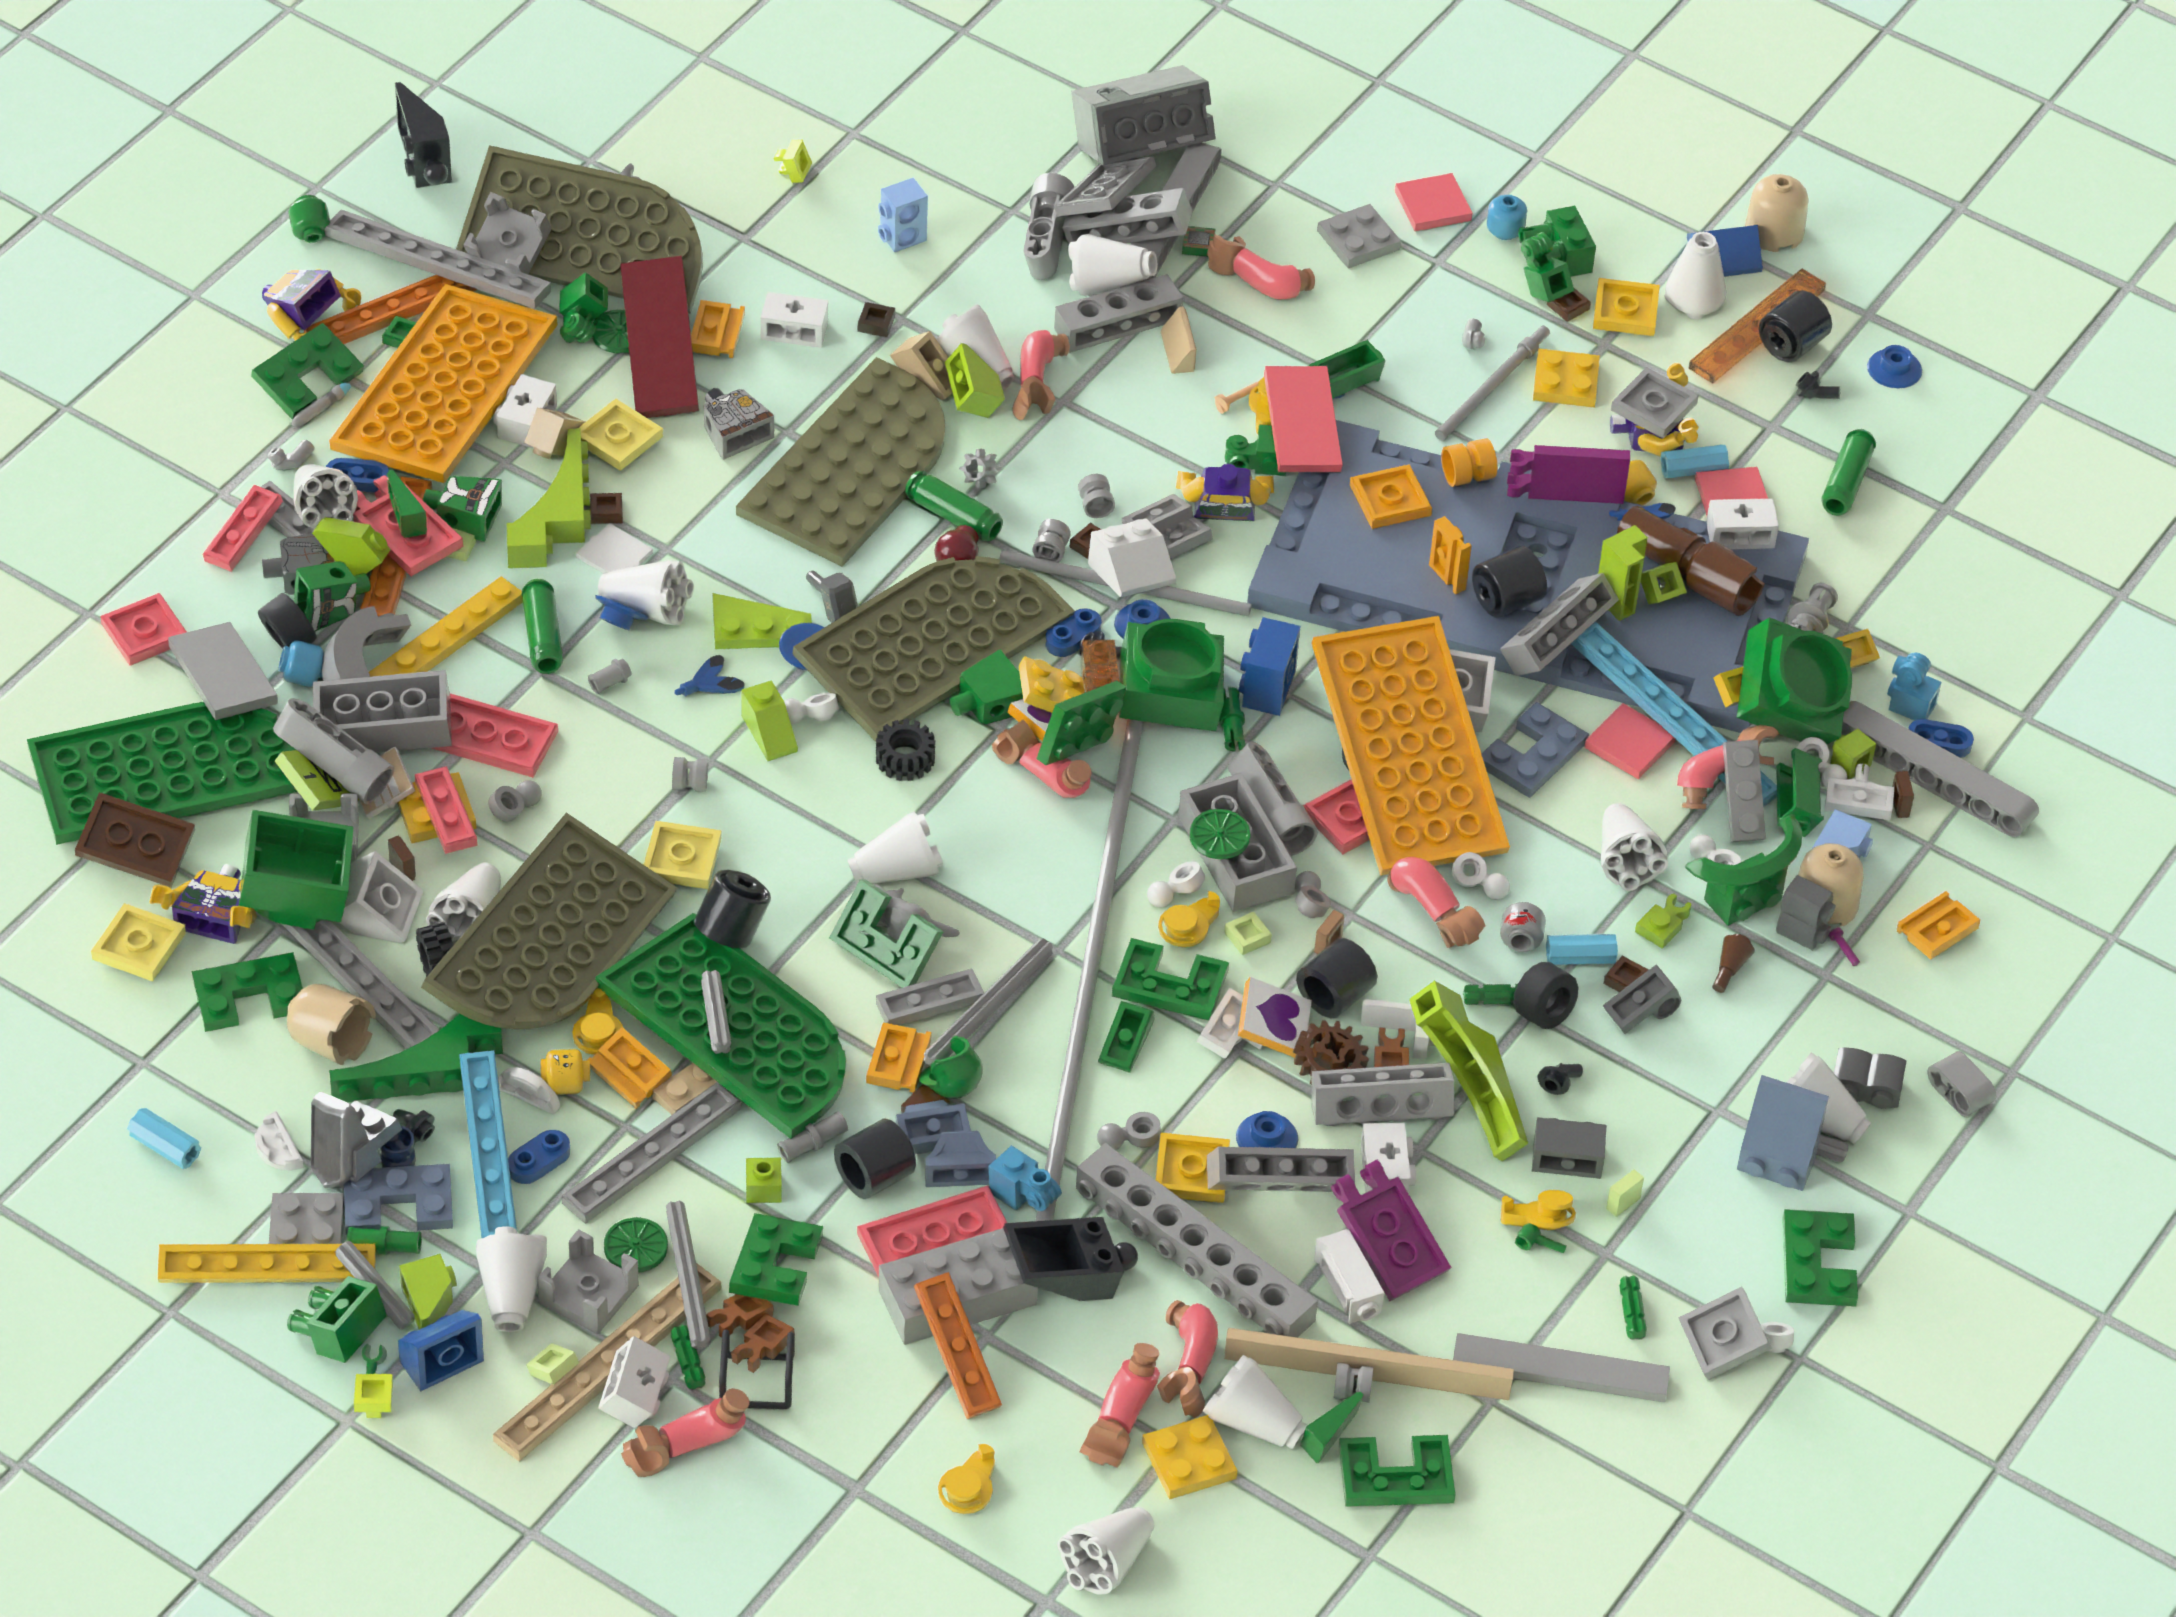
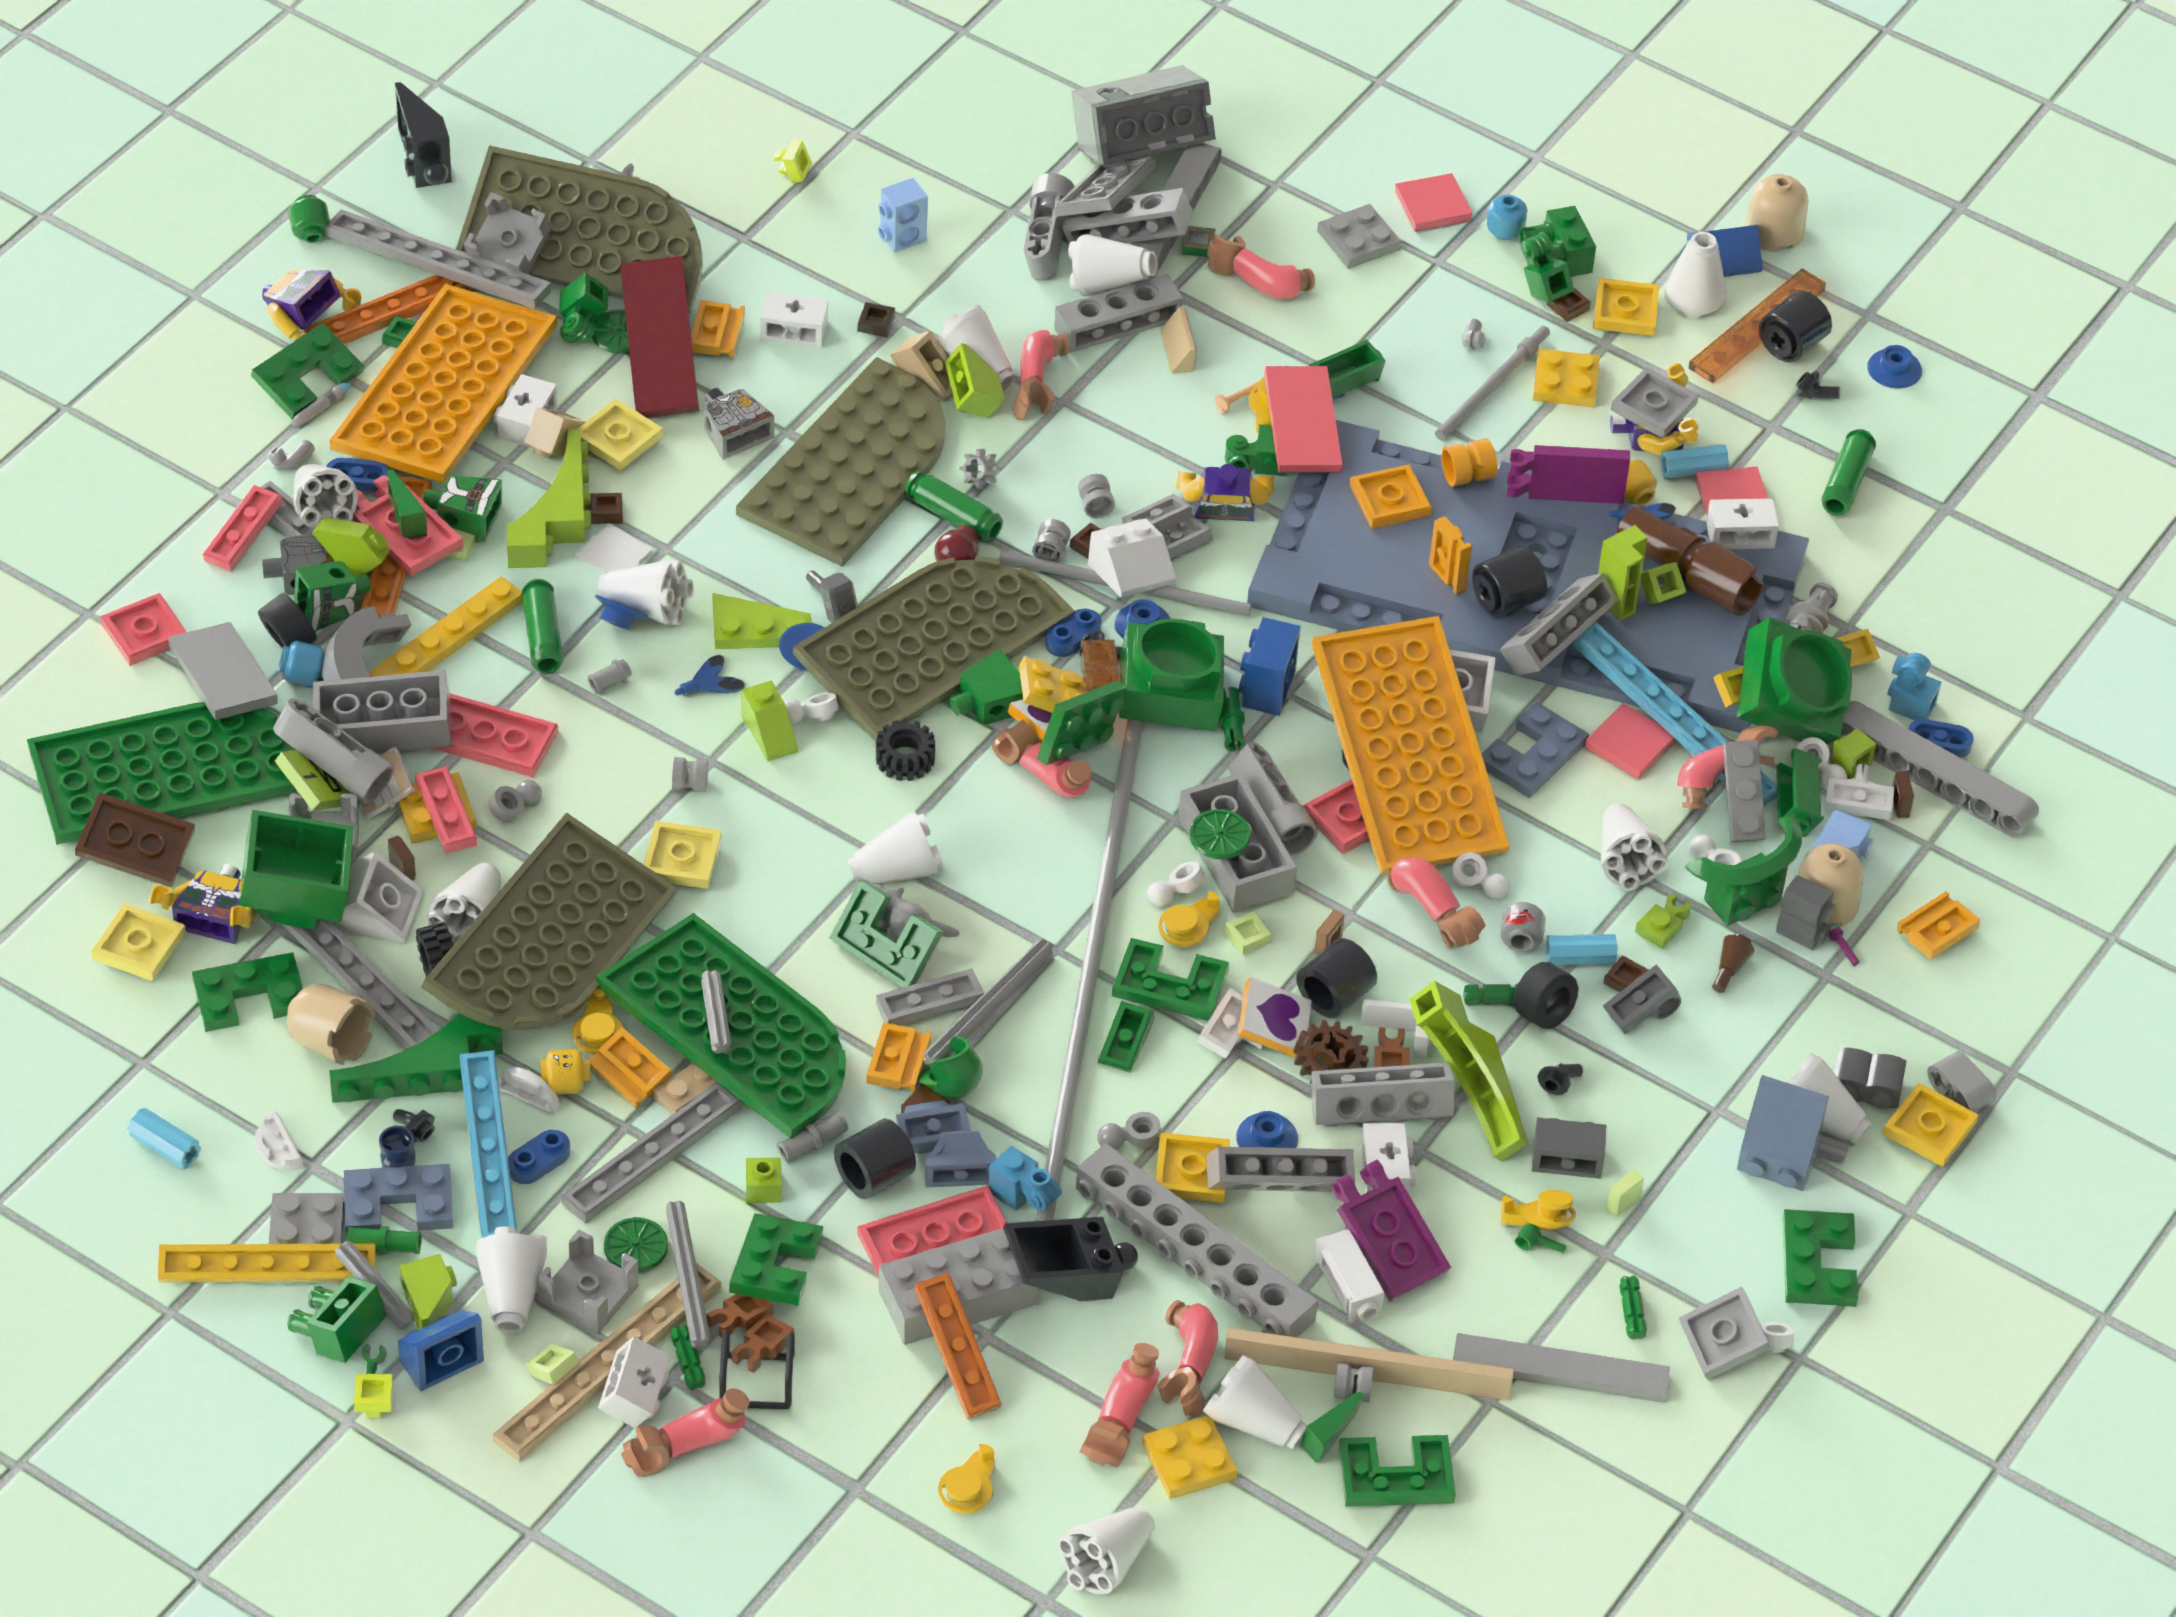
flat silver piece [310,1092,402,1188] -> none
black piece [694,870,771,949] -> none
light grey plate [1295,871,1331,918] -> none
none -> yellow plate [1883,1083,1979,1167]

